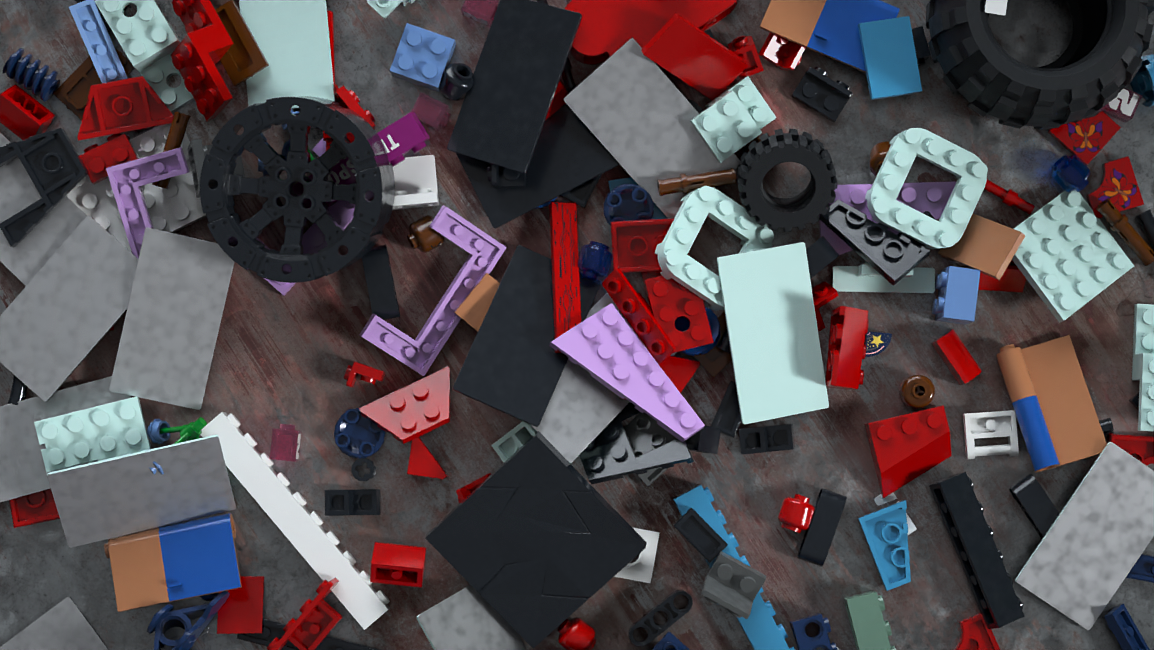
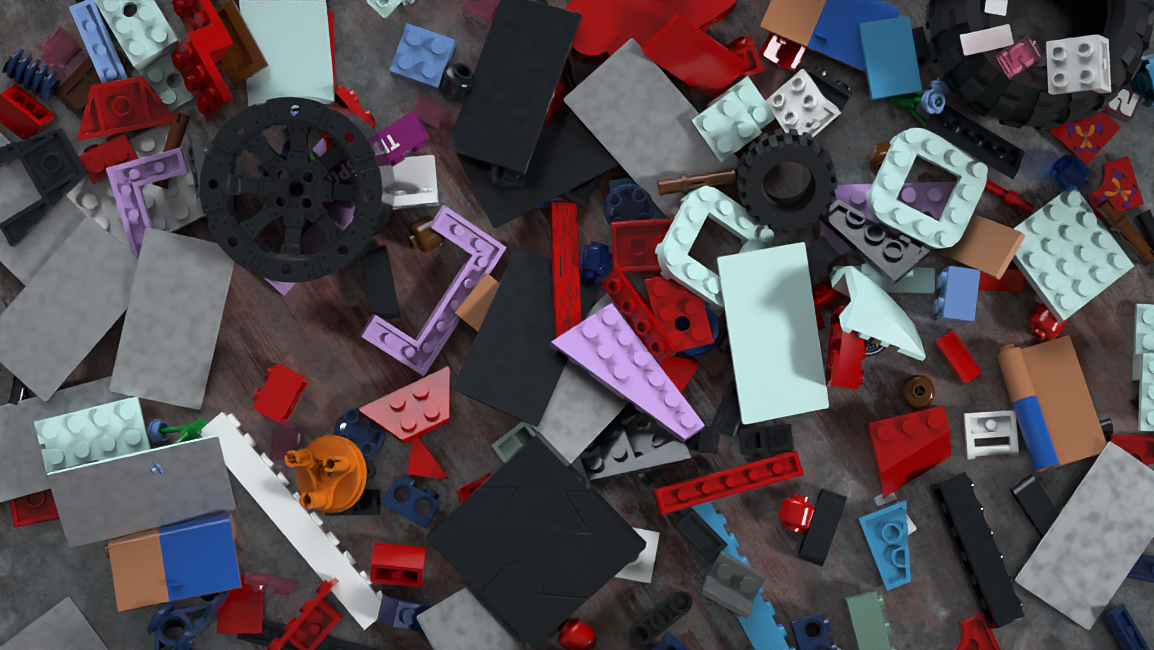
red bracket [344,361,386,388] -> none
none -> clear pink brick [38,26,83,70]
none -> clear pink plate [244,572,299,596]
none -> red brick [251,363,310,424]
none -> orange piece [284,435,367,513]
none -> dark blue hinge [377,596,433,632]
none -> dark blue brick [381,475,442,529]
none -> red tile [653,450,804,515]
none -> white bracket [766,69,841,138]
none -> light aqua wedge [829,266,926,361]
none -> plant [890,77,949,134]
none -> black tile [924,104,1025,180]
none -> white sticker [960,24,1014,55]
none -> clear pink brick [996,36,1042,80]
none -> red head [1028,303,1067,341]
none -> white bracket [1046,34,1111,95]

